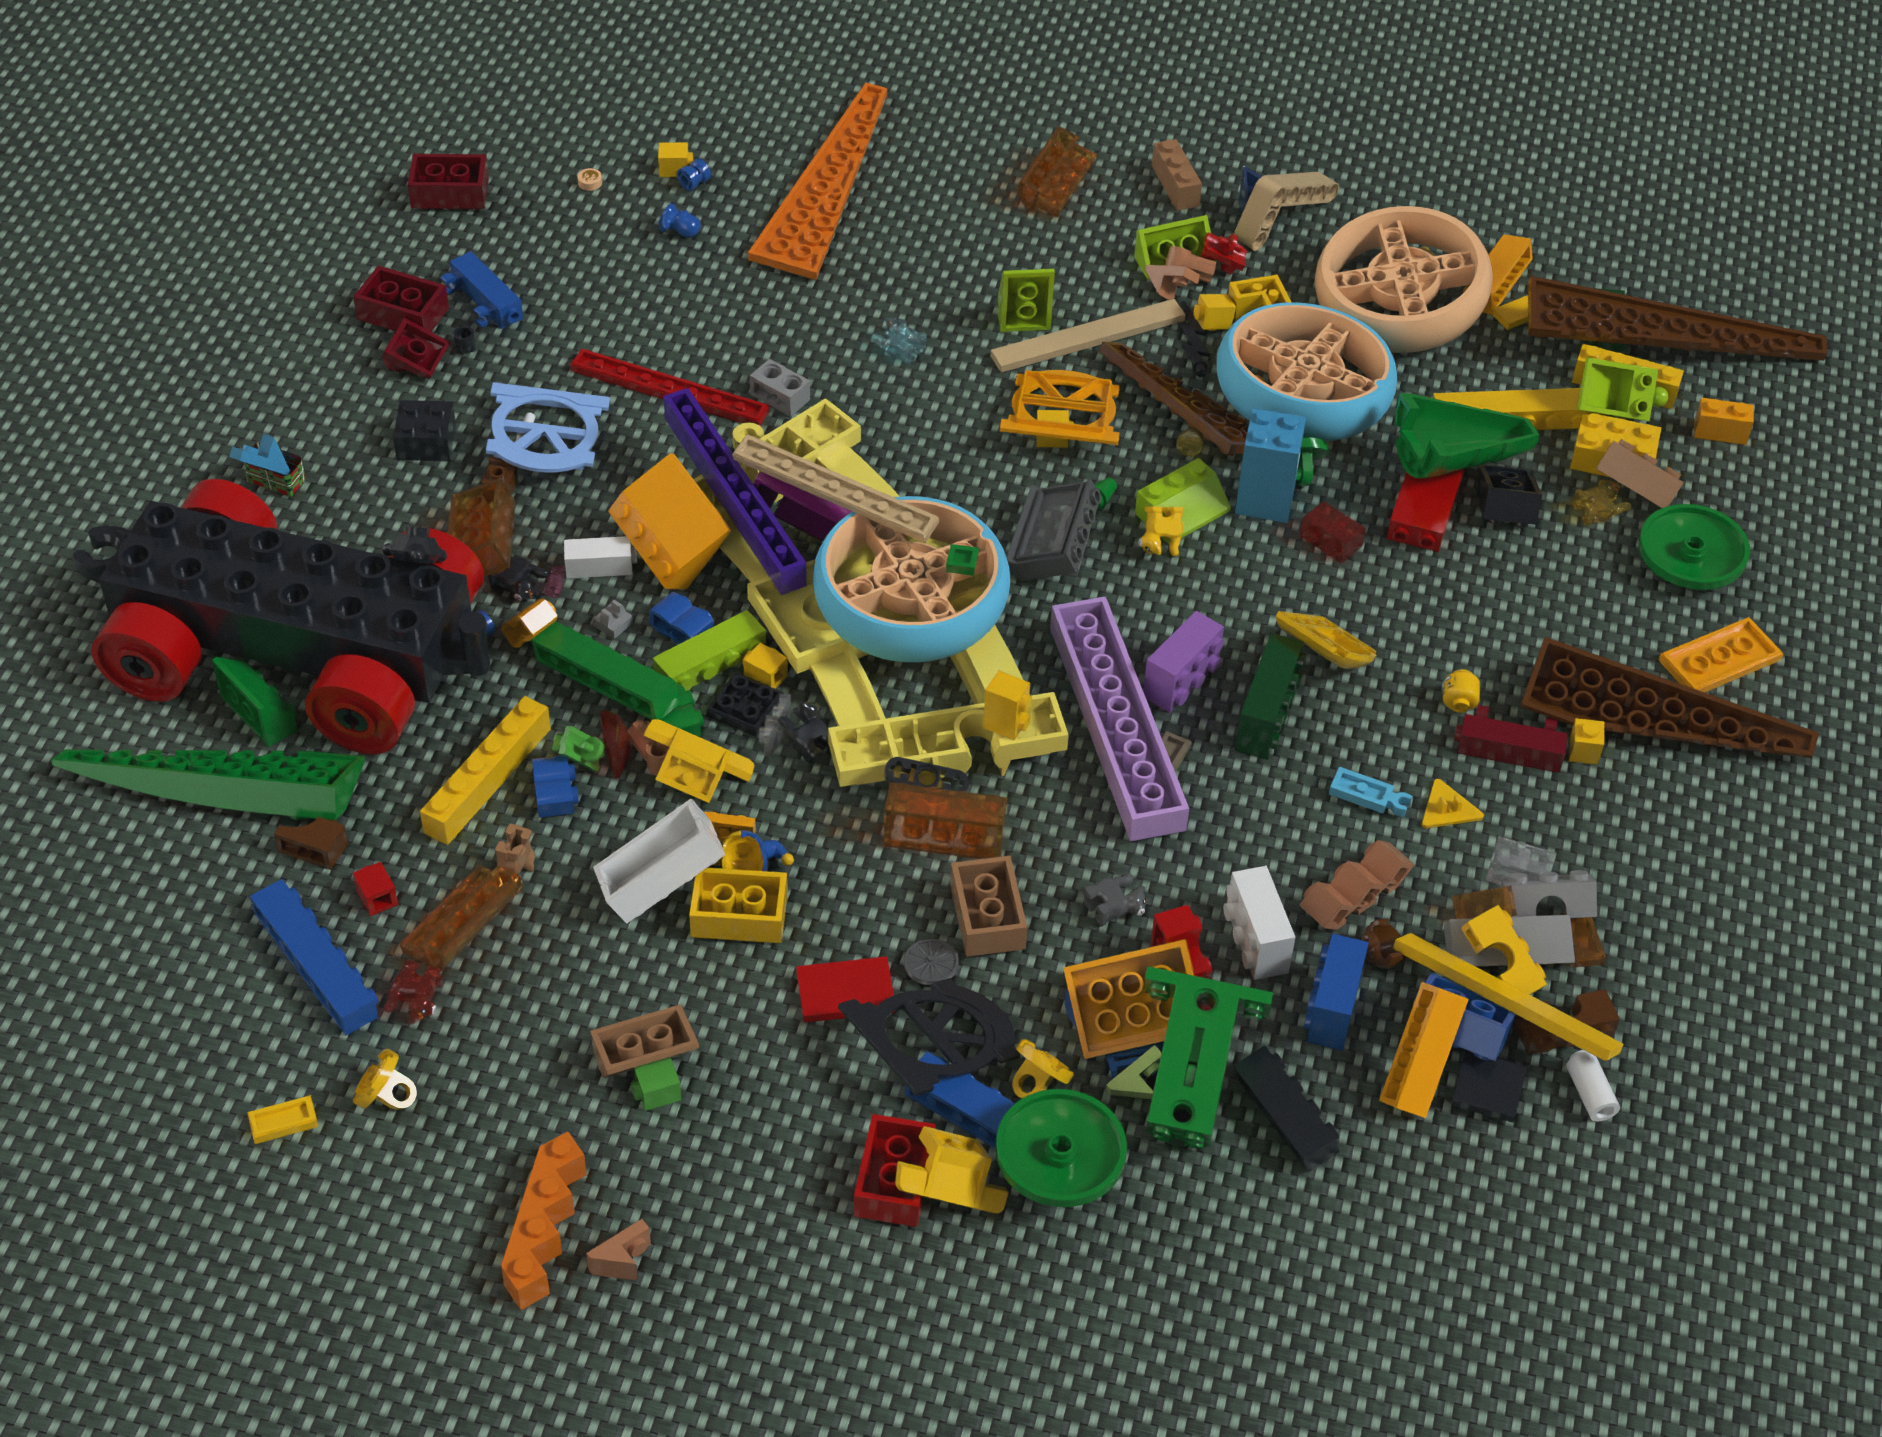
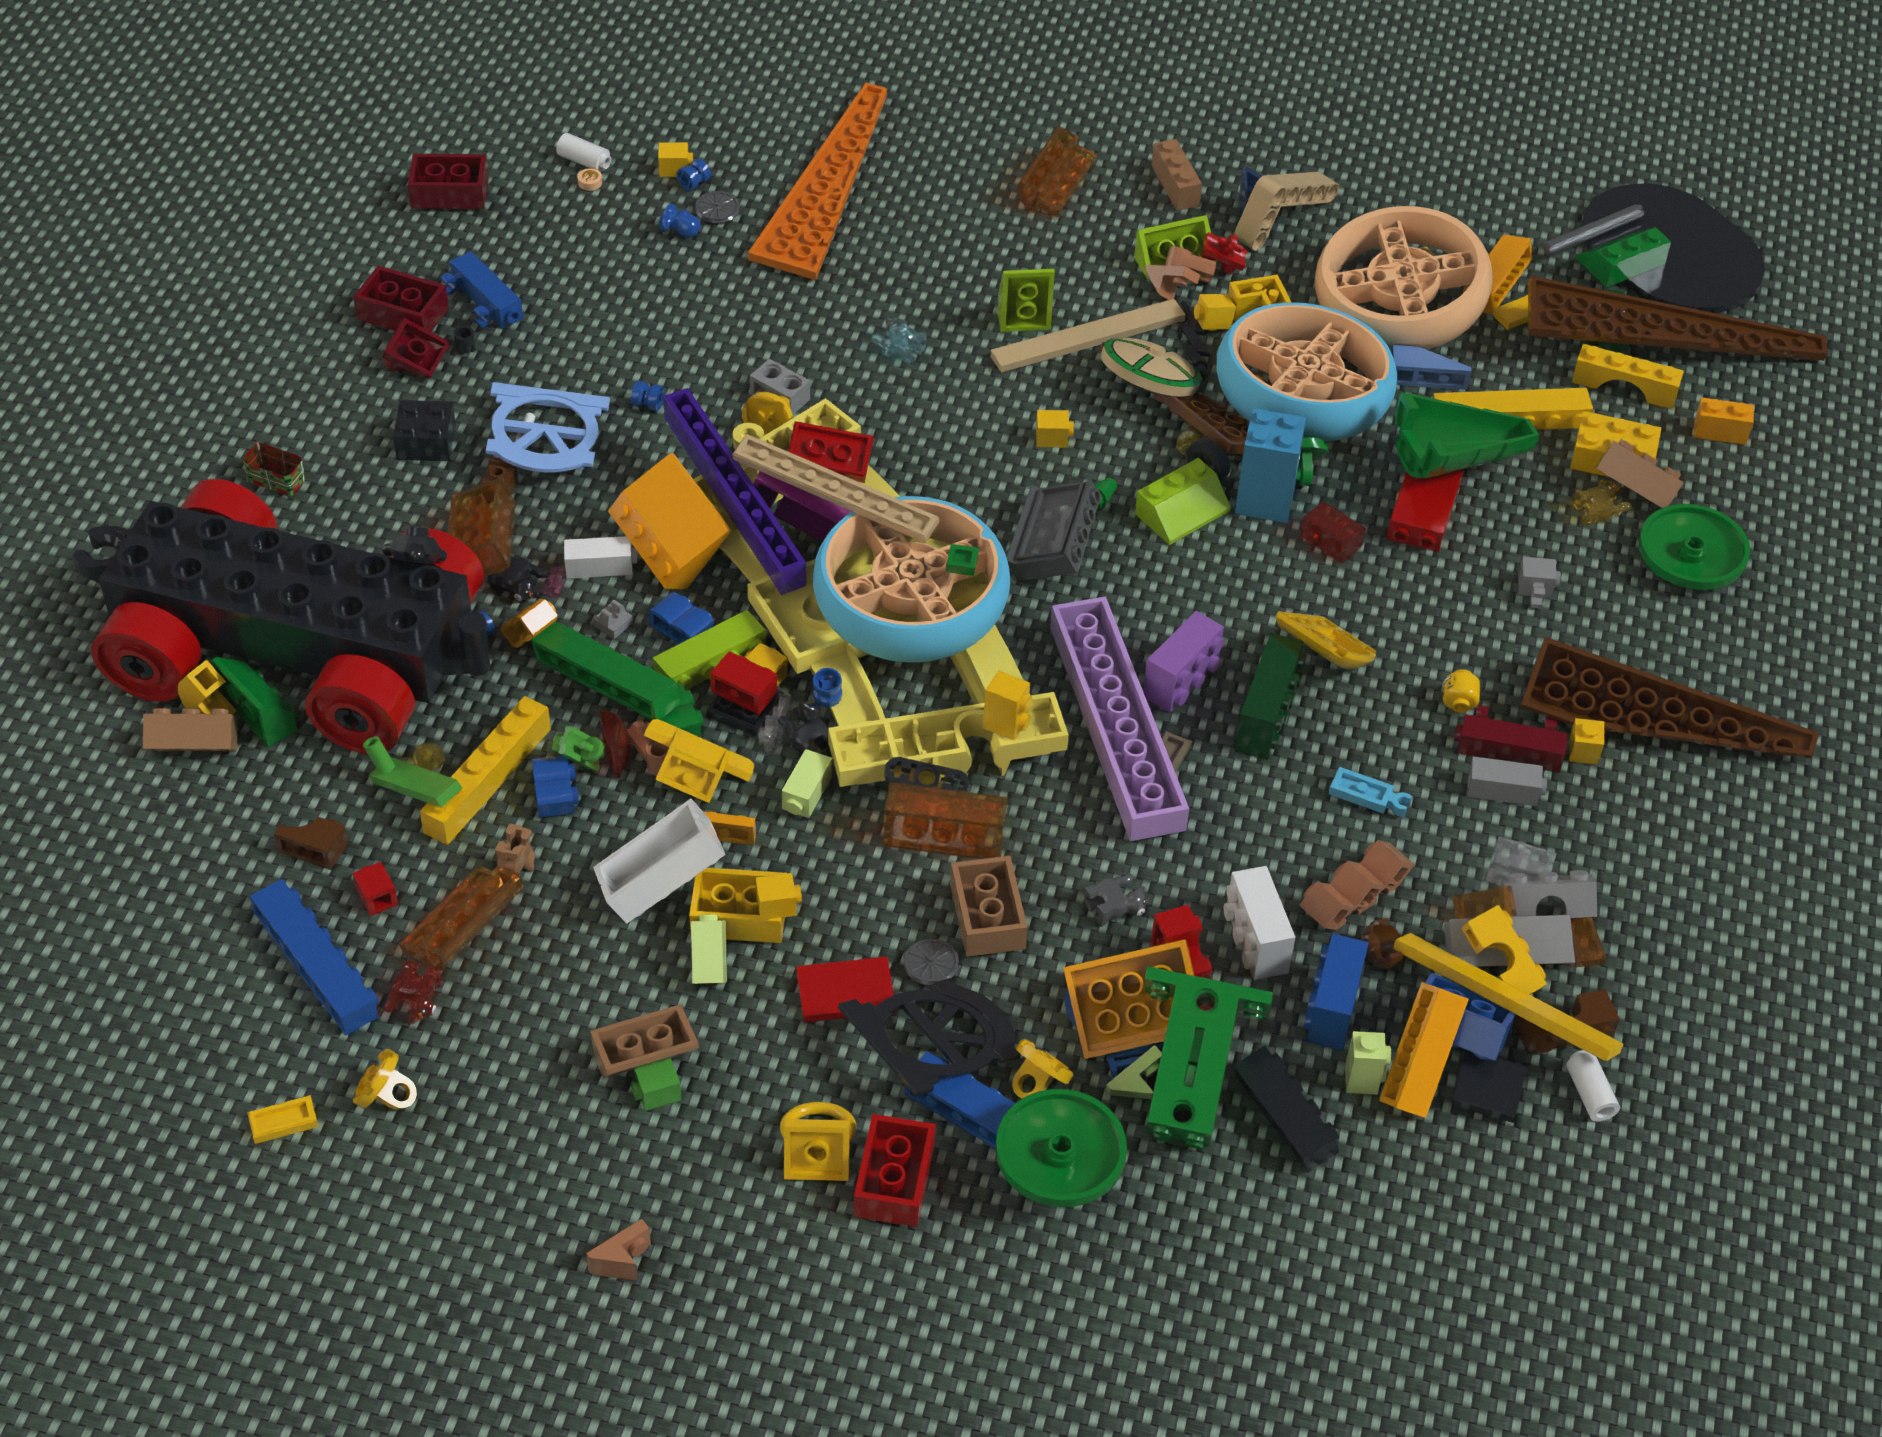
green wedge [52,749,365,820] -> none
dark azure slope [229,434,290,475] -> none
orange brick [501,1131,587,1310] -> none
red tile [570,348,770,426] -> none
yellow piece [707,830,794,871] -> none
yellow plate [895,1126,1009,1213] -> none
light orange window [1000,370,1120,445] -> none
yellow animal [1138,506,1183,557] -> none
yellow piece [1422,779,1484,828] -> none
black slope [1478,464,1542,527] -> none
lime slope [1577,357,1668,421] -> none
light orange tile [1658,617,1783,693] -> none
none -> medium nougat brick [143,708,238,751]
none -> yellow brick [178,660,237,715]
none -> bright green piece [363,736,462,808]
none -> clear yellow tile [413,742,446,771]
none -> white brick [556,133,611,172]
none -> blue wheel [631,381,664,411]
none -> yellowish green brick [691,914,727,984]
none -> dark grey wheel [695,191,740,223]
none -> red brick [710,651,778,715]
none -> yellow tile [742,392,793,435]
none -> yellow brick [756,873,802,920]
none -> yellow tile [780,1102,857,1181]
none -> yellowish green brick [782,749,832,818]
none -> red tile [788,421,874,483]
none -> blue wheel [813,668,842,707]
none -> tan dish [1101,337,1202,396]
none -> black tyre [1186,437,1230,482]
none -> yellowish green brick [1345,1031,1391,1095]
none -> medium blue slope [1392,345,1472,390]
none -> light grey brick [1467,757,1547,806]
none -> light grey brick [1518,557,1561,609]
none -> dark grey axle [1543,204,1644,255]
none -> green slope [1576,227,1671,288]
none -> black tile [1581,184,1765,313]

